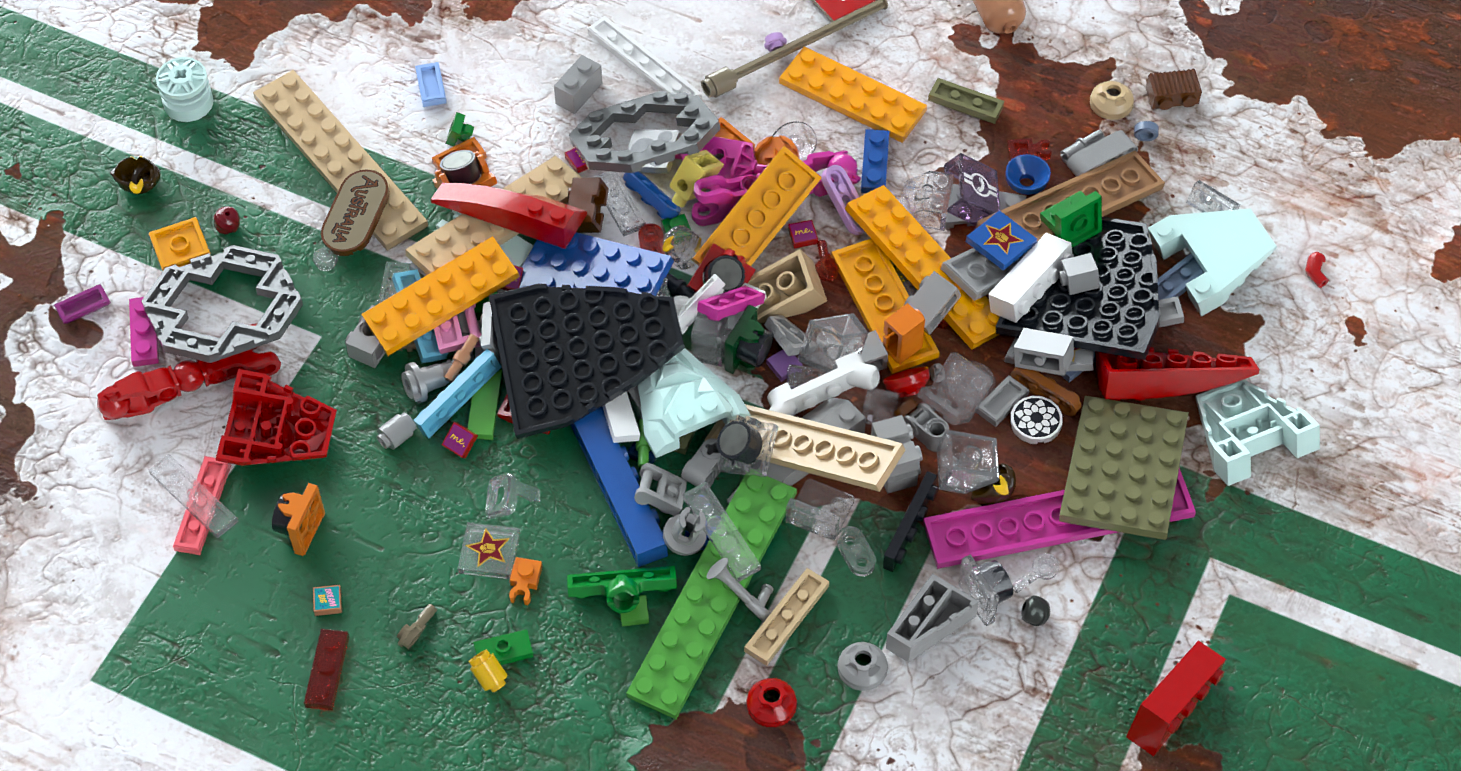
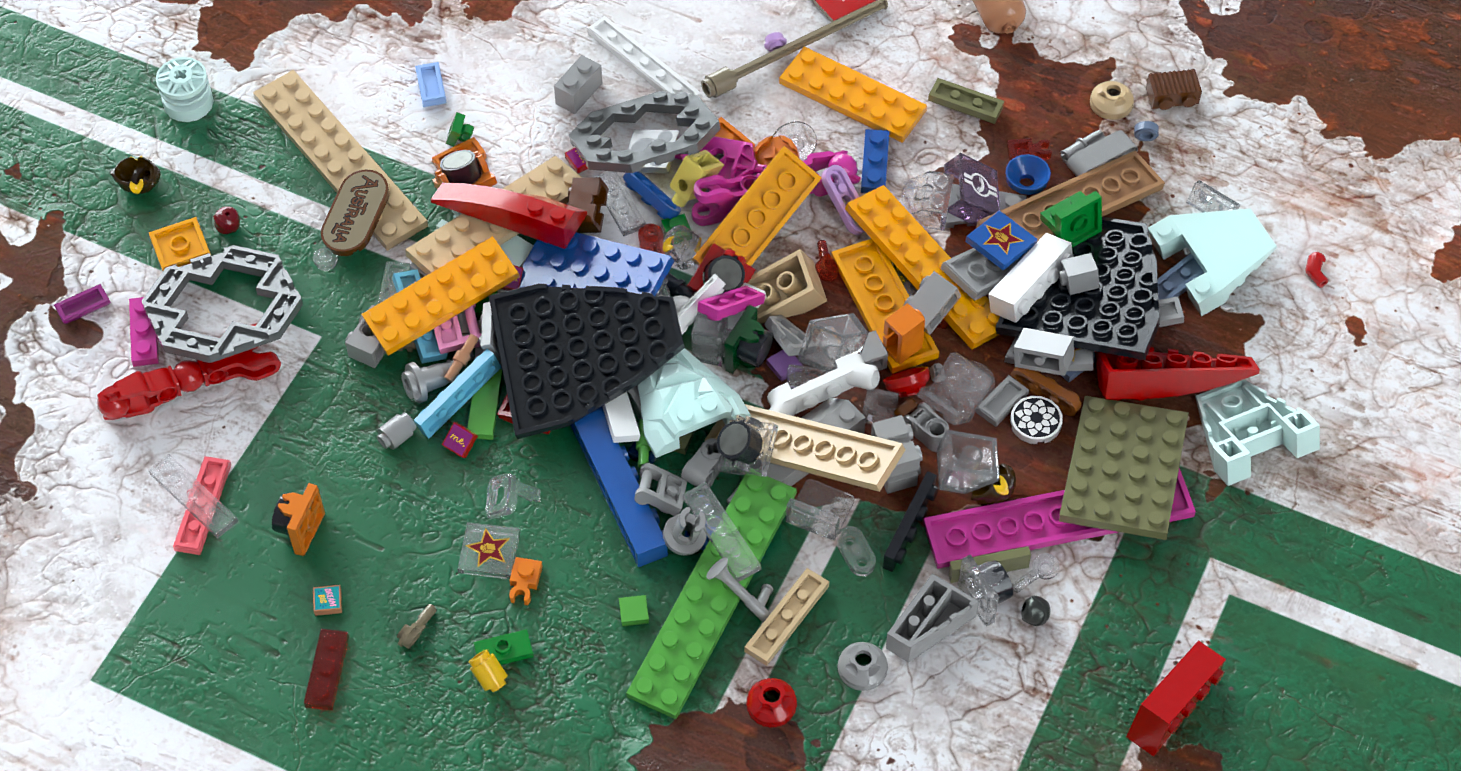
red wedge [216,369,337,466] -> none
green plate [567,566,677,613] -> none
tile [788,220,818,249] -> none
none -> olive tile [948,546,1031,583]

